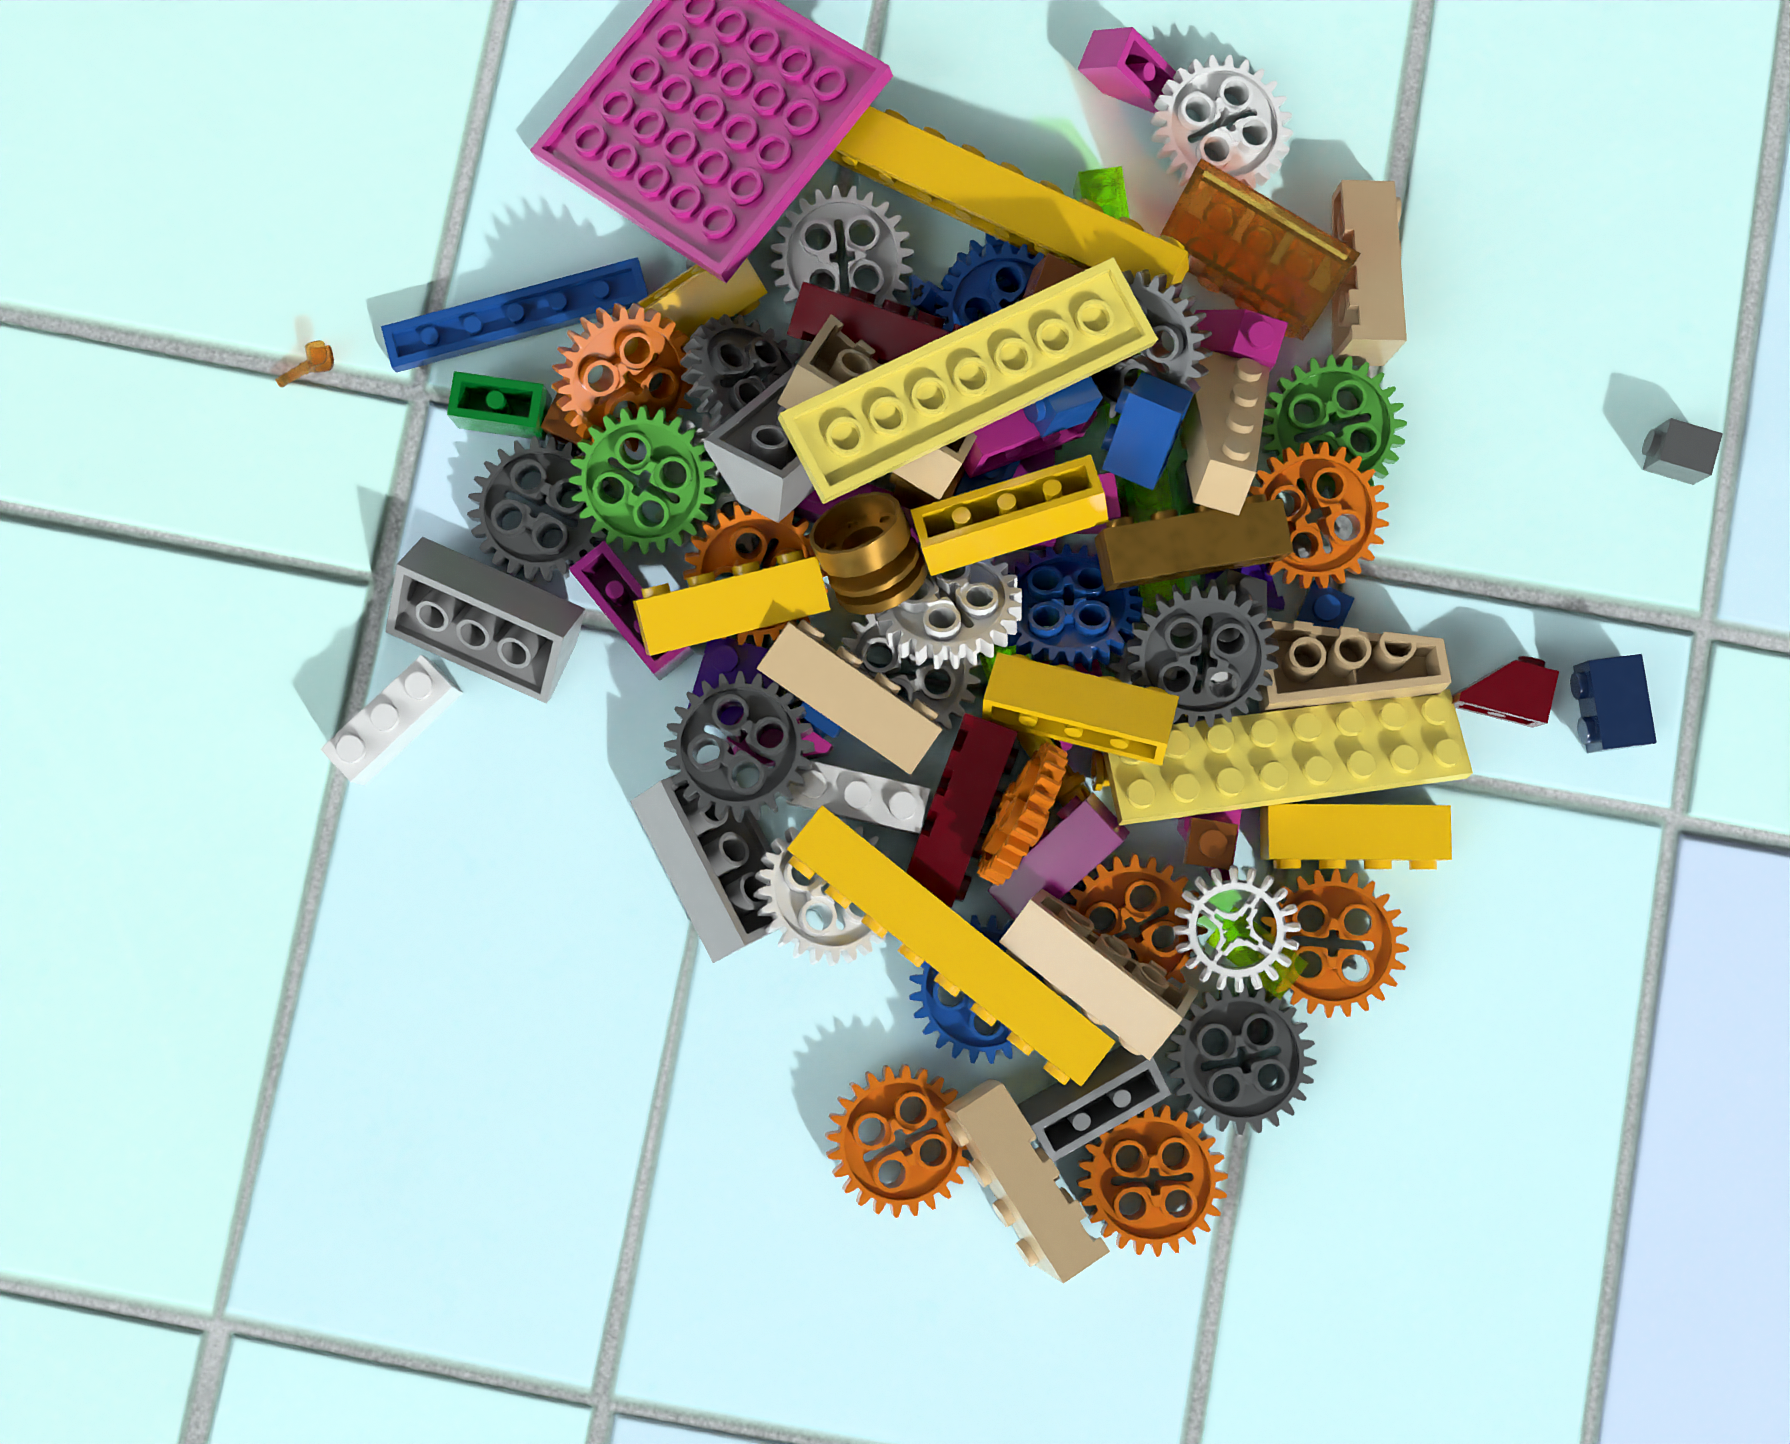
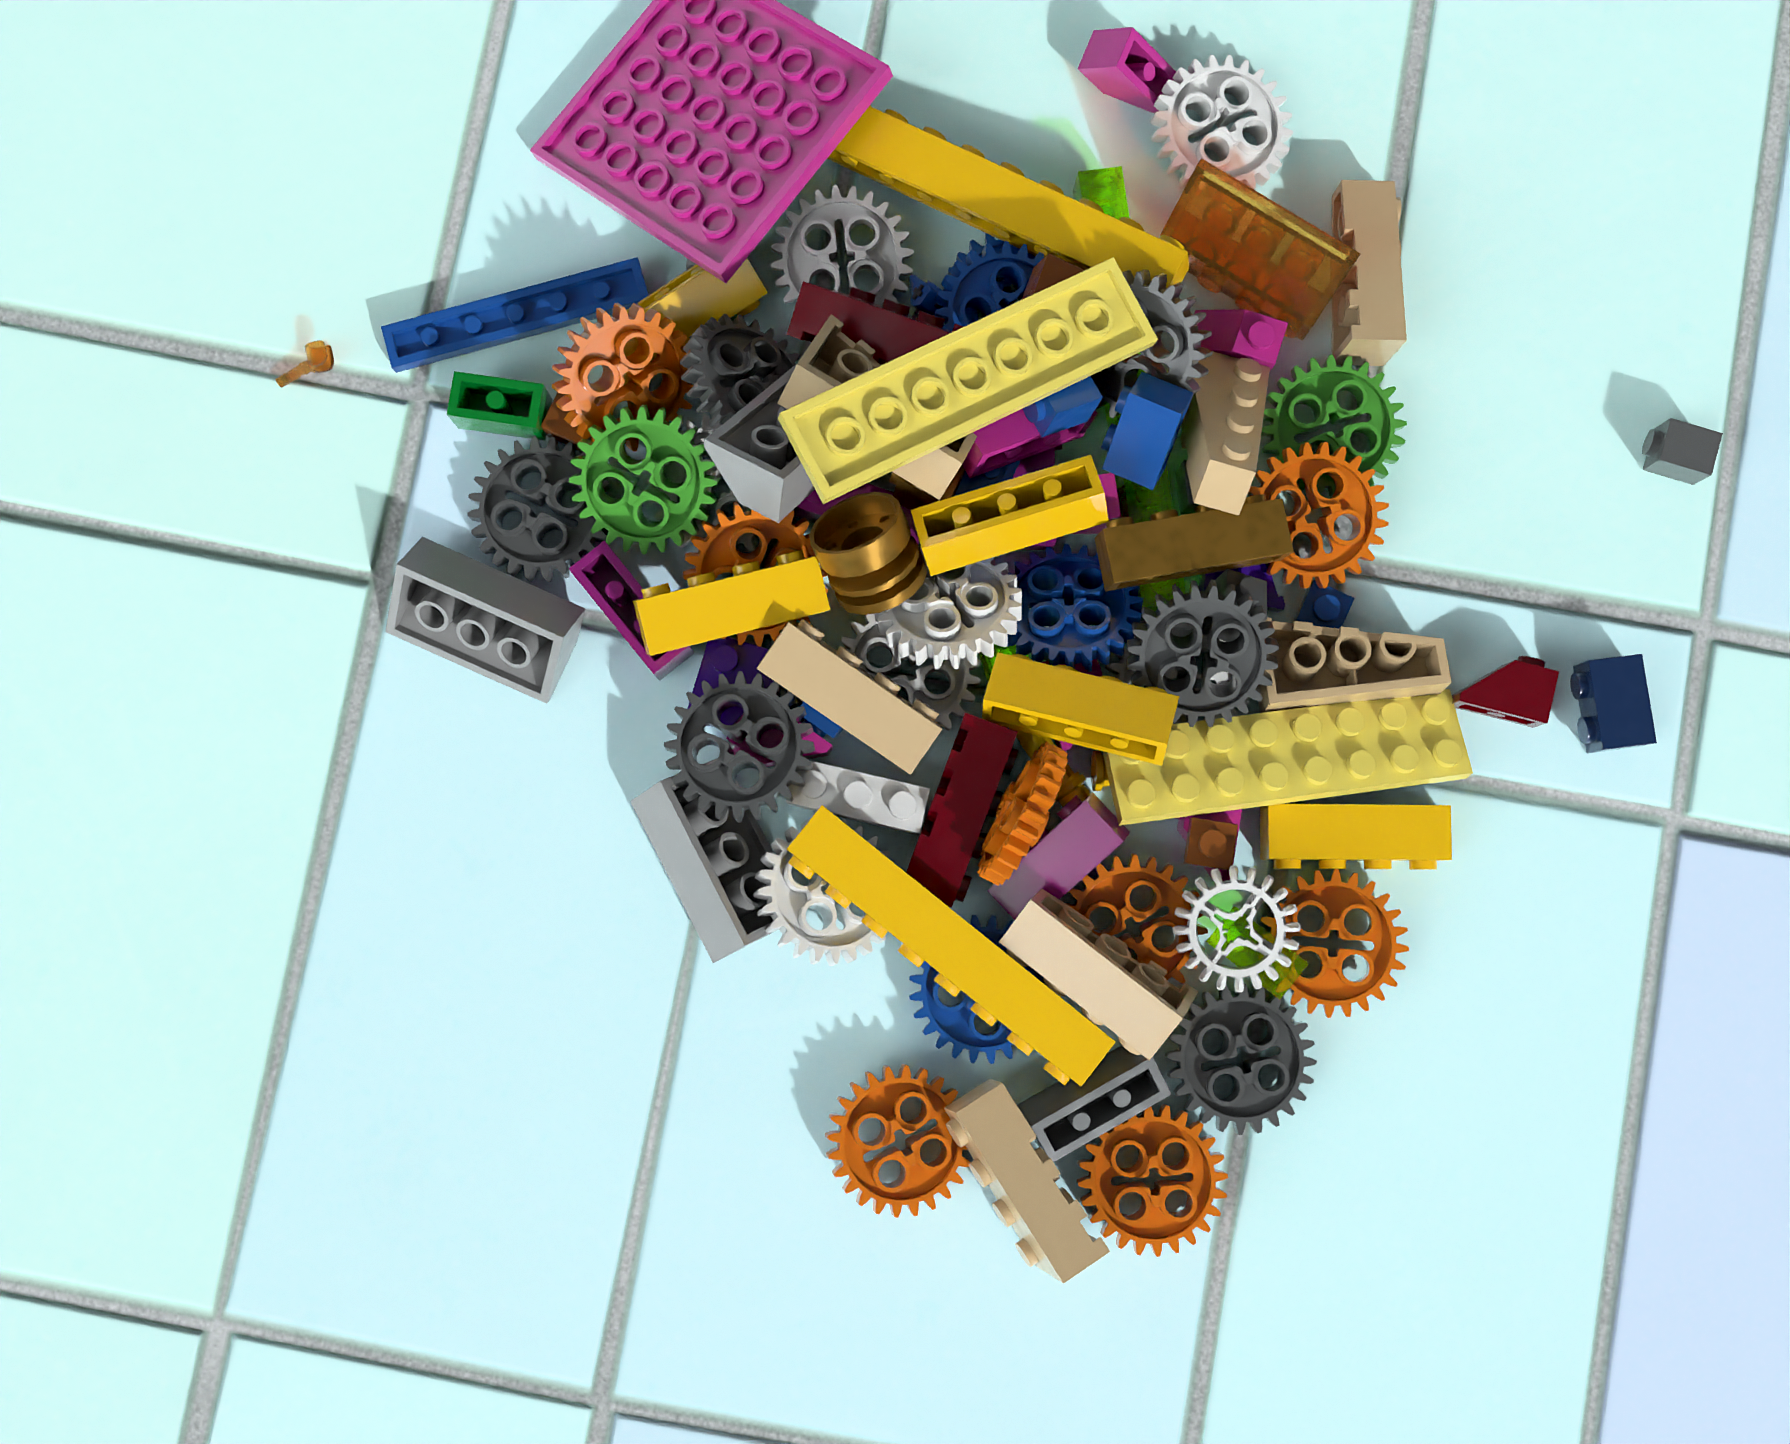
white brick [320,654,463,786] -> none

